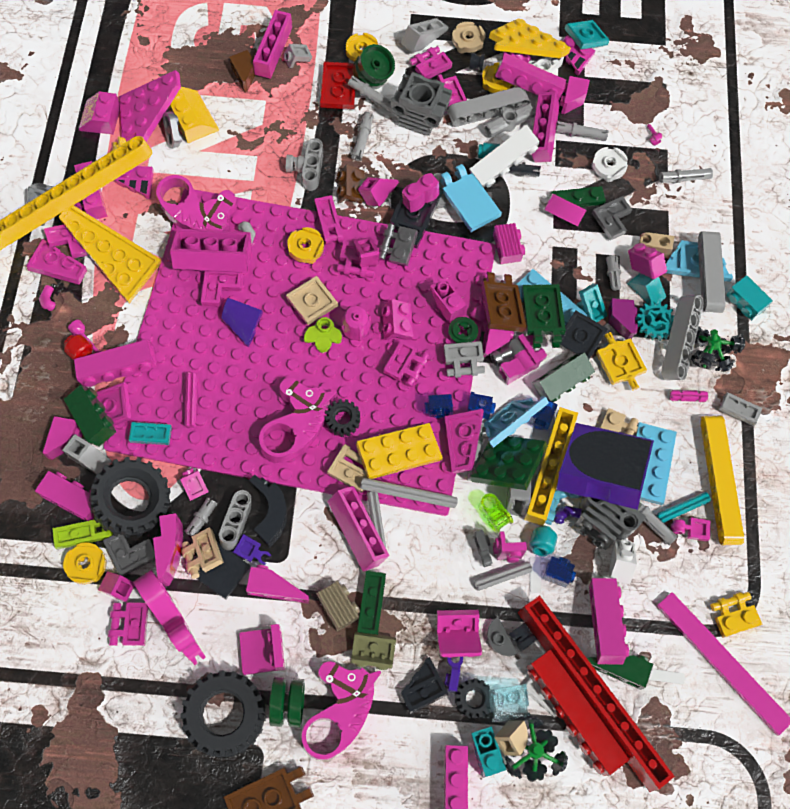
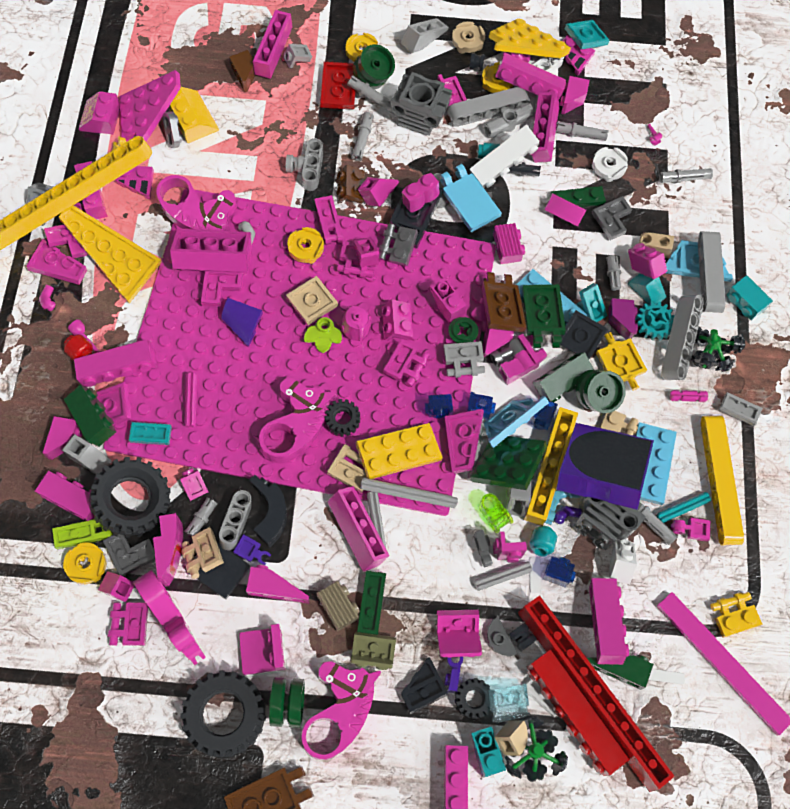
dark pink plate [409,46,452,79] -> none
none -> wheel [575,369,626,413]

